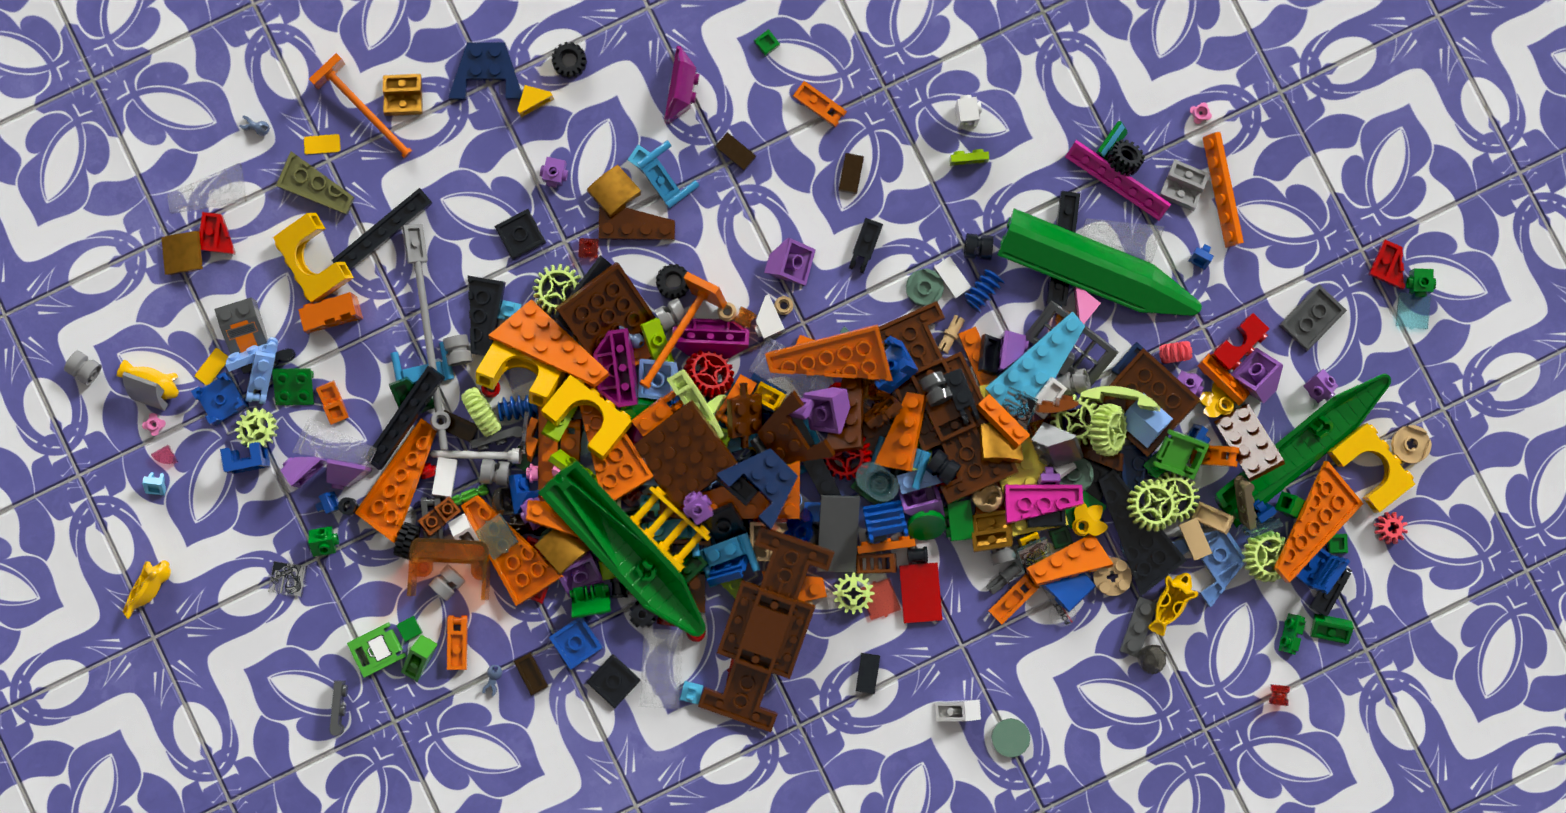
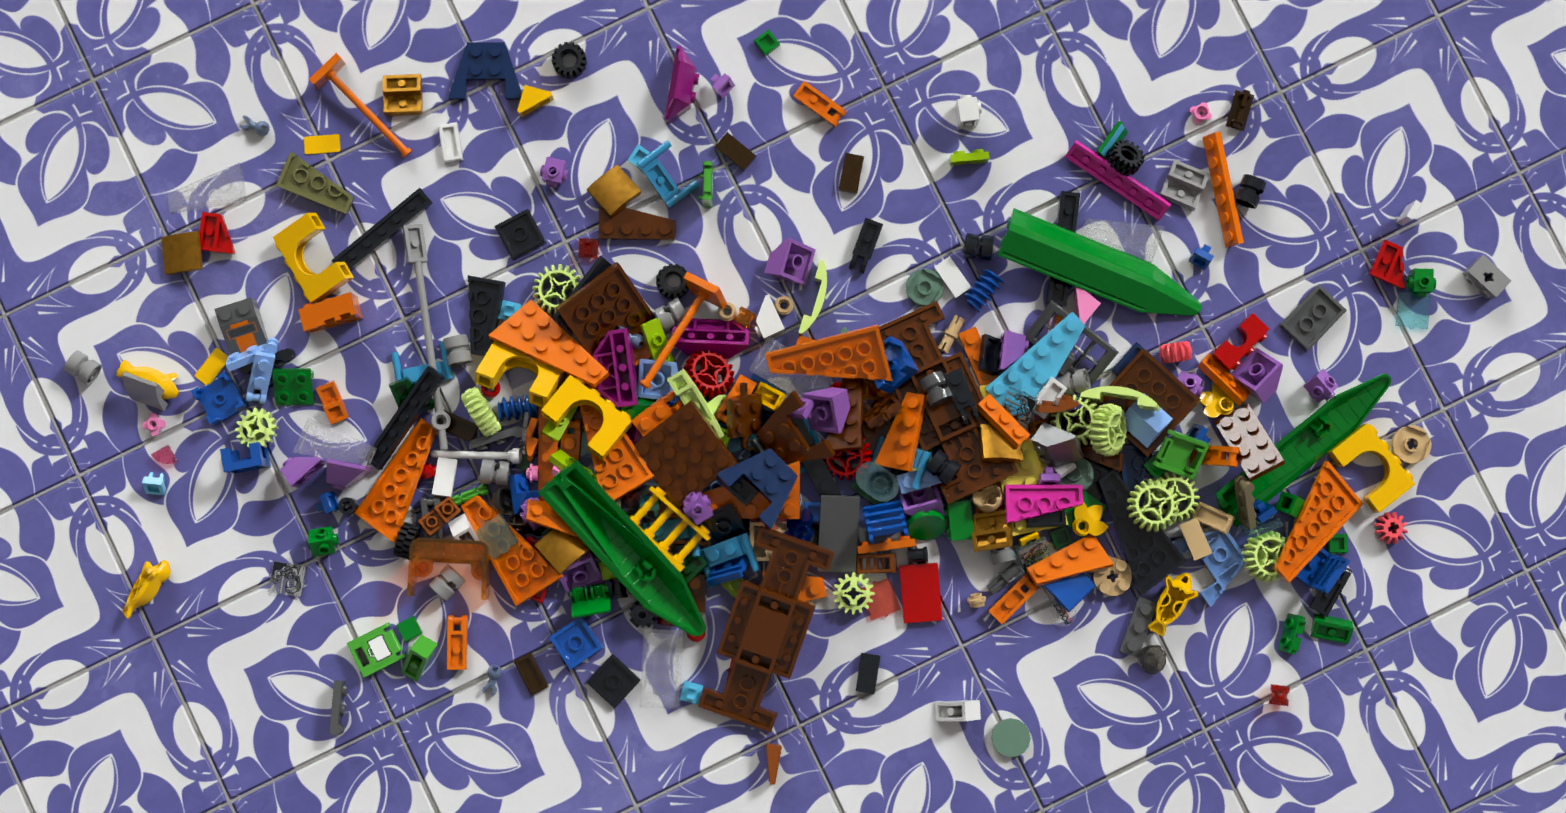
none -> white tile [438,122,463,163]
none -> bright green container [699,161,713,207]
none -> medium lavender tile [710,73,735,99]
none -> dark orange slope [766,743,782,785]
none -> yellowish green slope [798,260,827,336]
none -> tan plate [967,593,986,608]
none -> dark brown hinge [1225,90,1254,131]
none -> black wheel [1234,174,1267,209]
none -> white tile [1396,200,1422,226]
none -> light grey brick [1463,255,1512,300]

